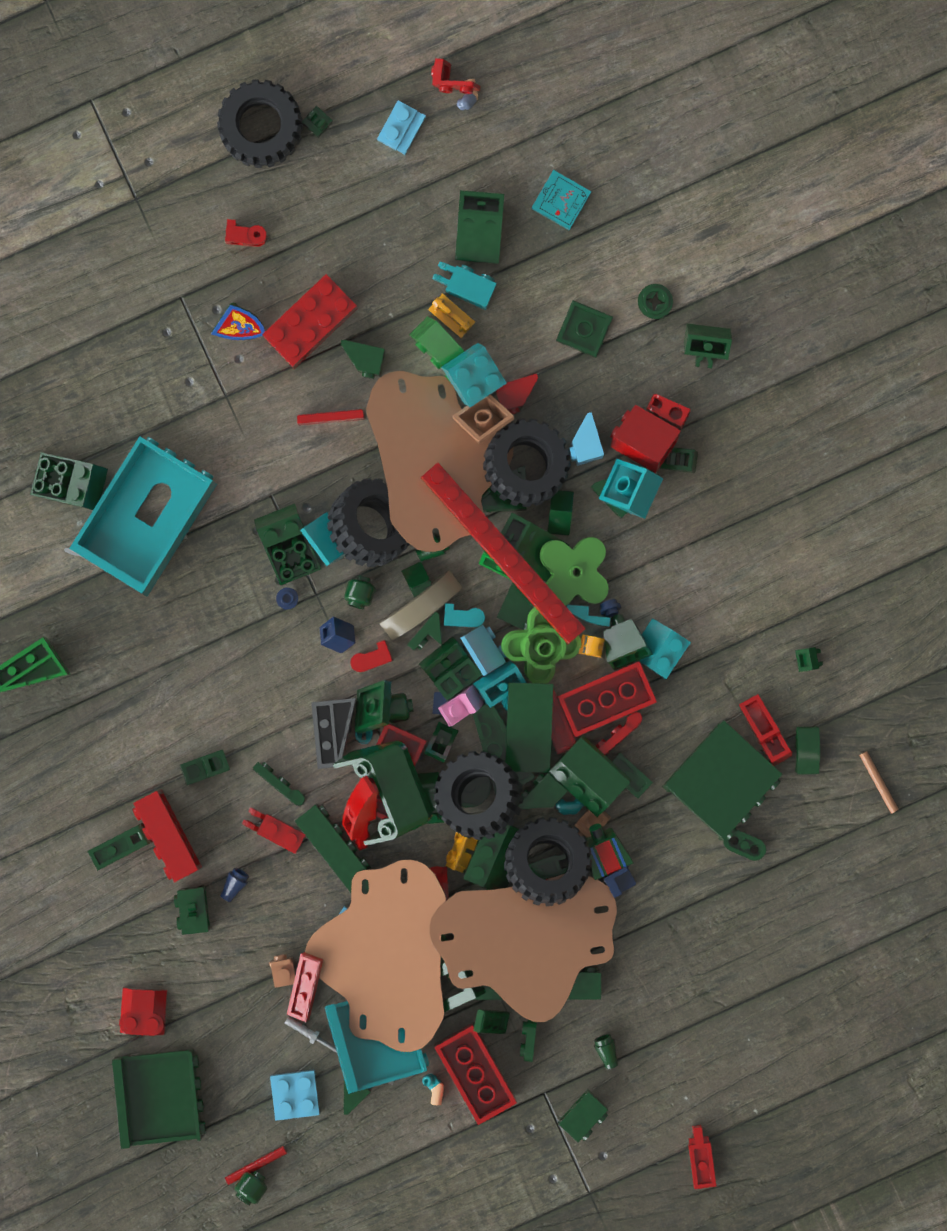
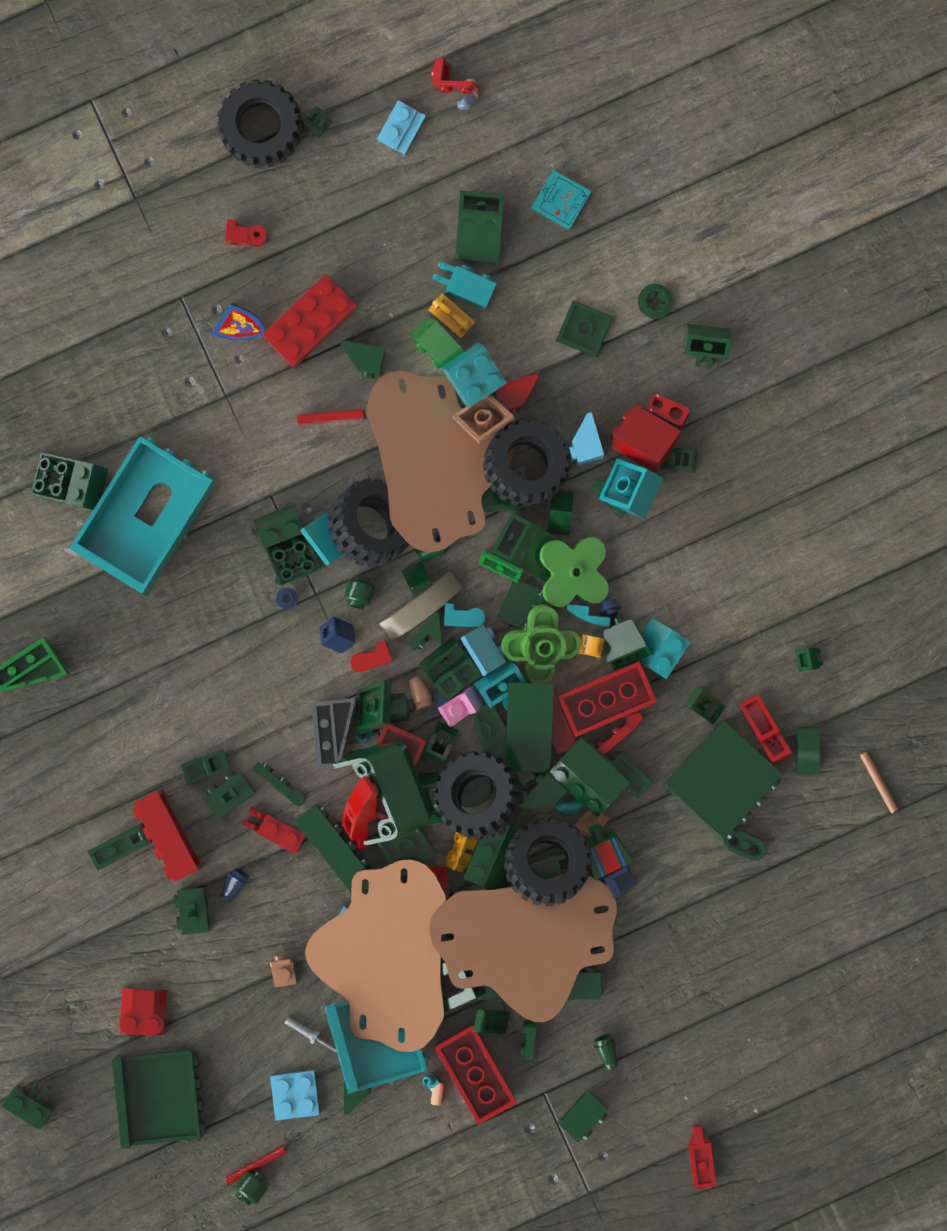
tile [287,952,323,1022] -> none
red plate [421,463,586,644] -> none
none -> dark green brick [2,1079,55,1130]
none -> dark green brick [203,771,256,820]
none -> dark green tile [377,827,437,877]
none -> nougat cone [409,676,434,711]
none -> dark green slope [685,686,726,725]

